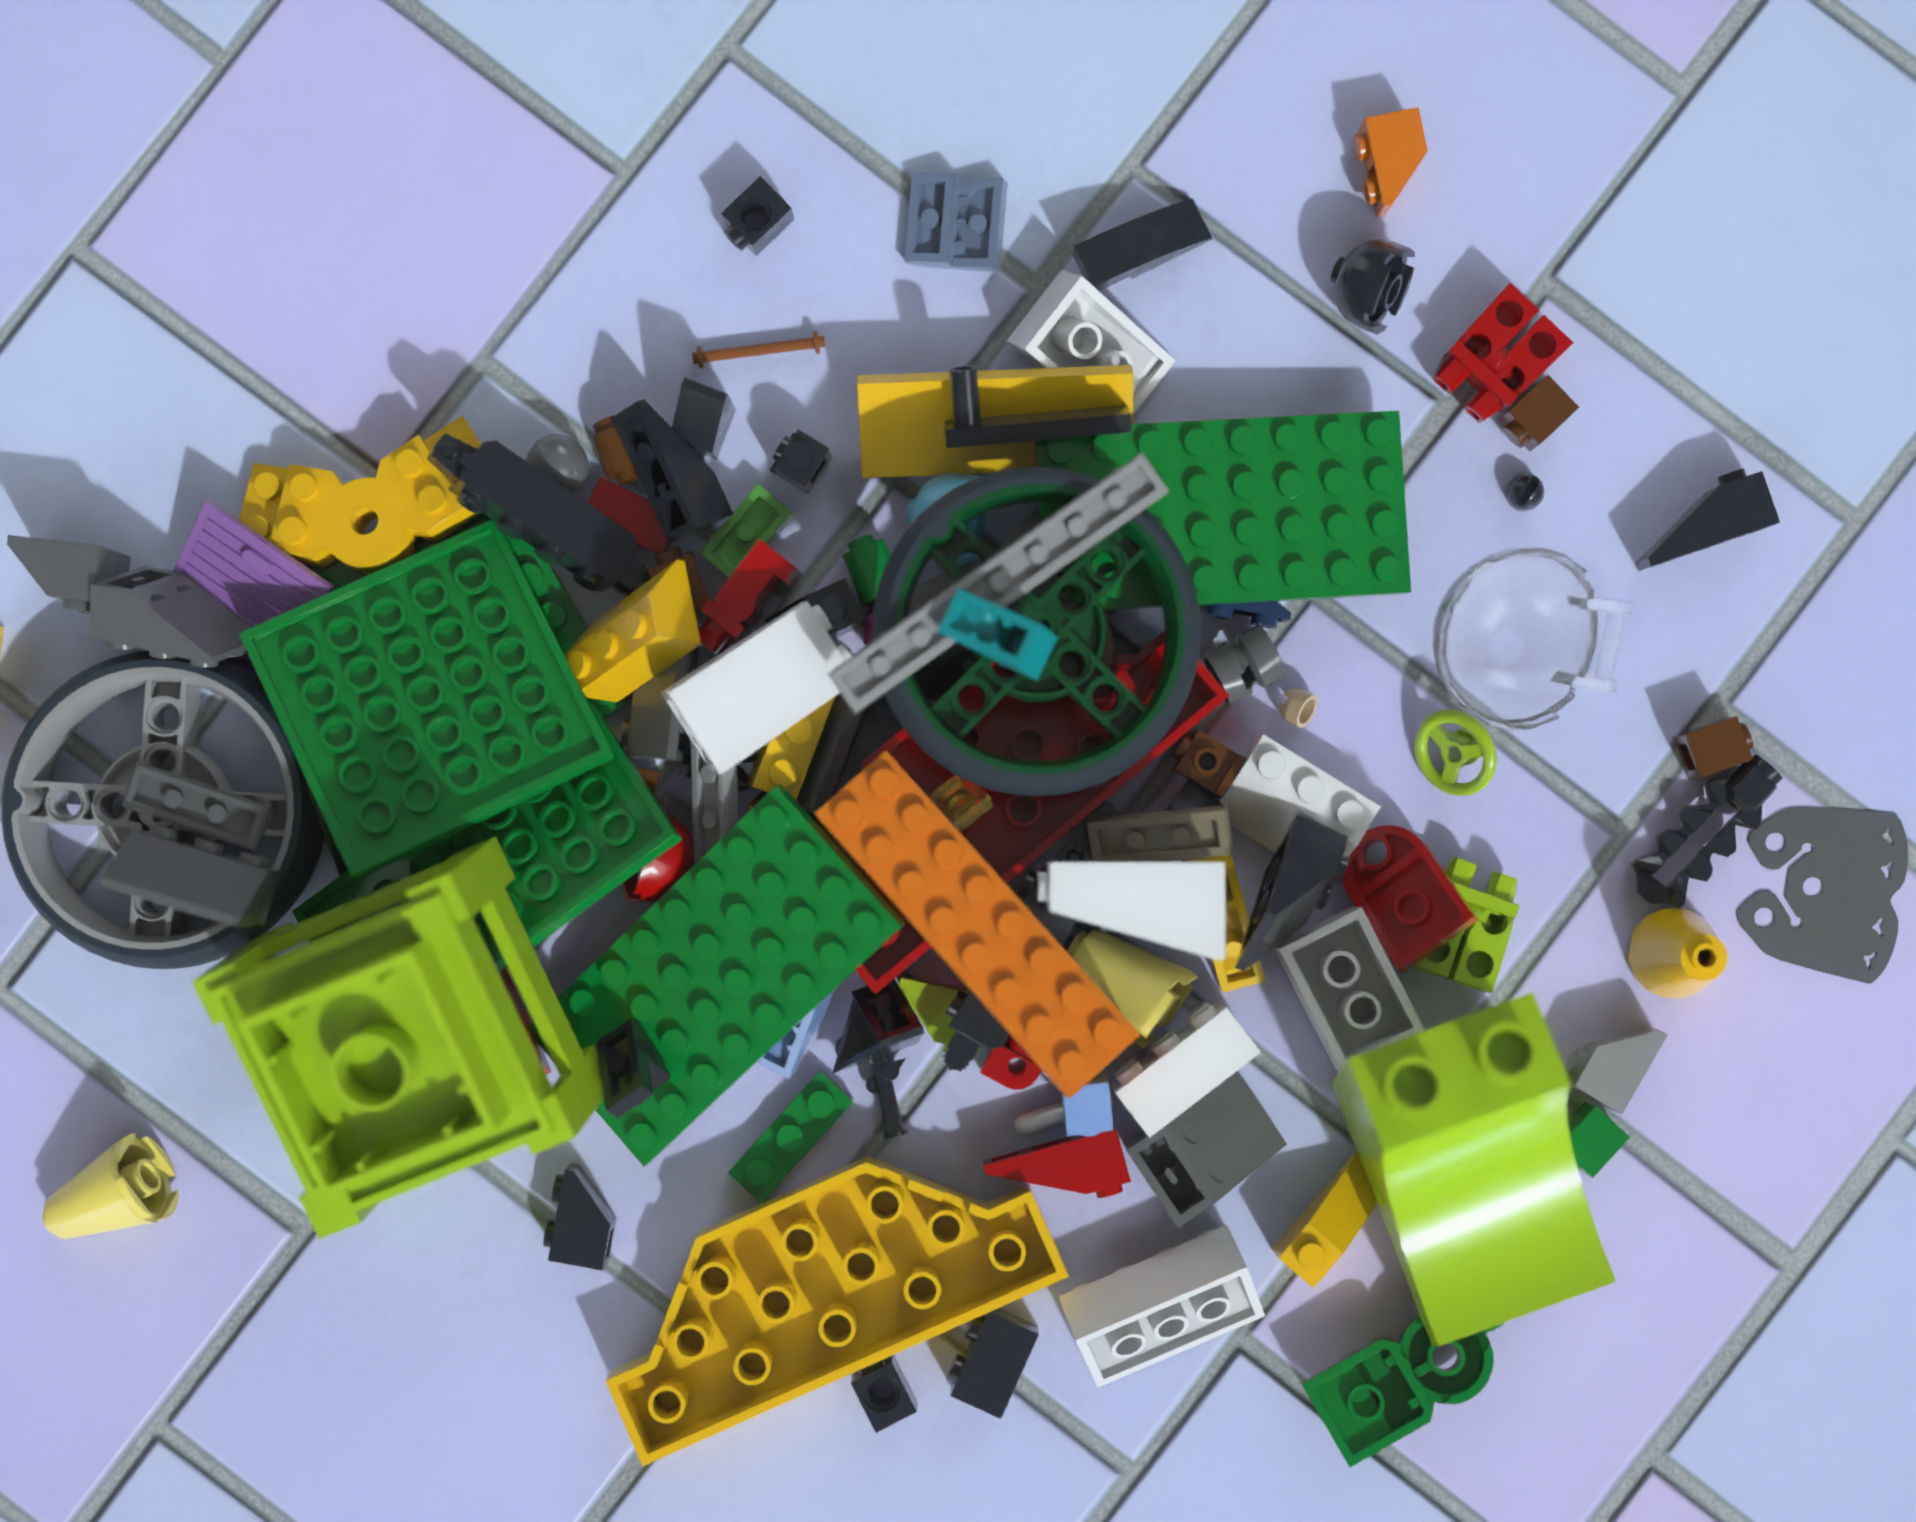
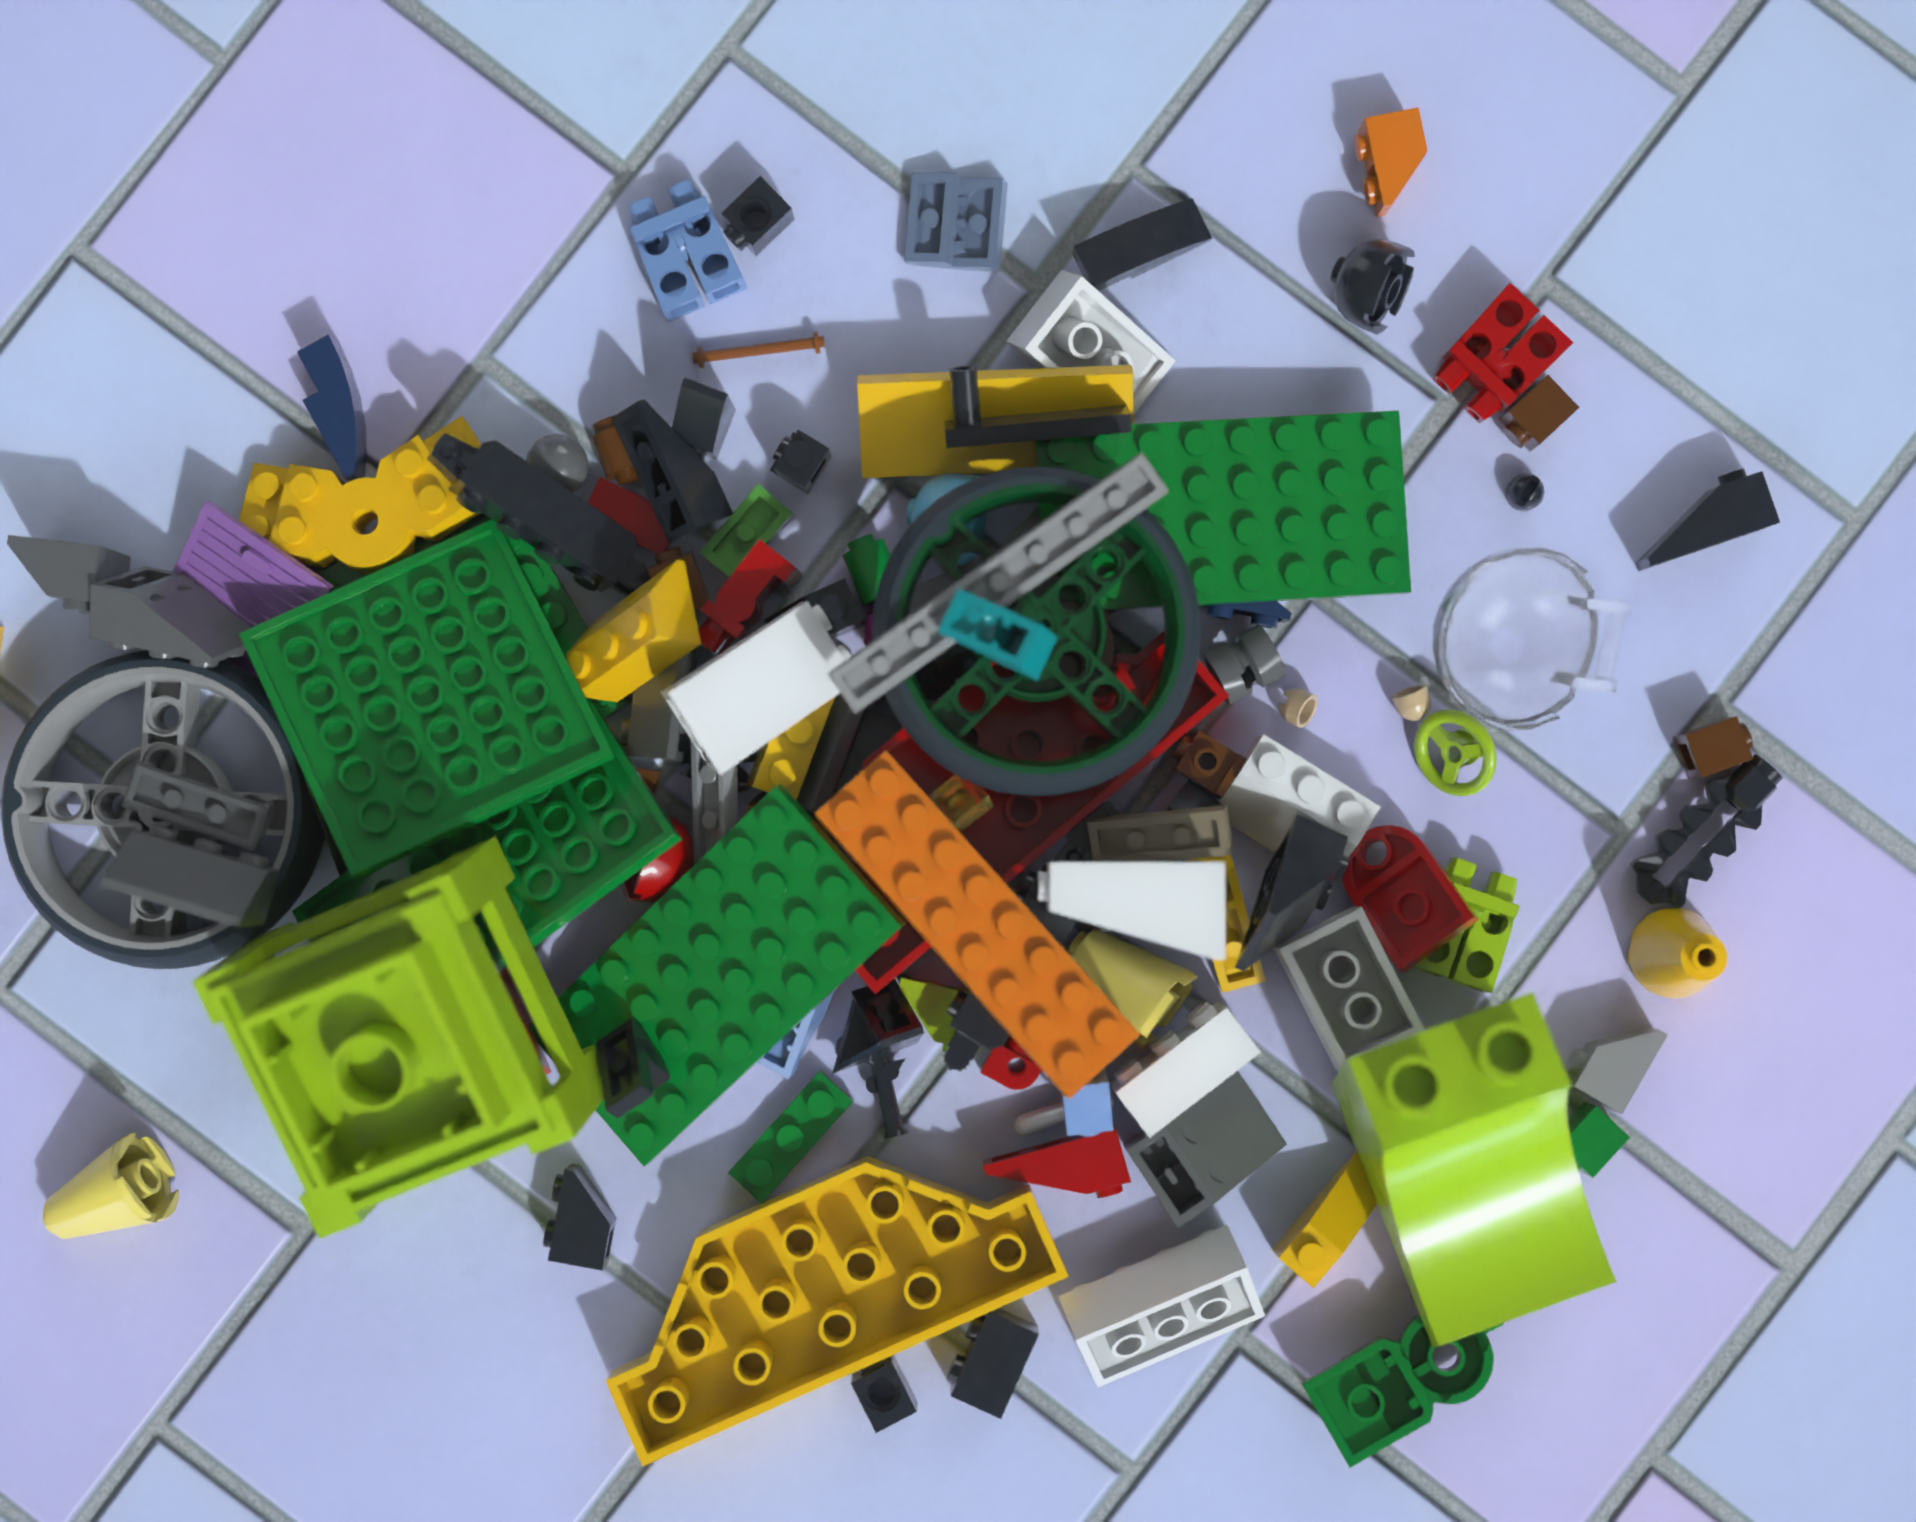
dark grey piece [1737,807,1908,984] -> none
none -> dark blue slope [297,334,367,482]
none -> medium blue hips [629,180,748,323]
none -> tan hinge [1391,684,1431,721]

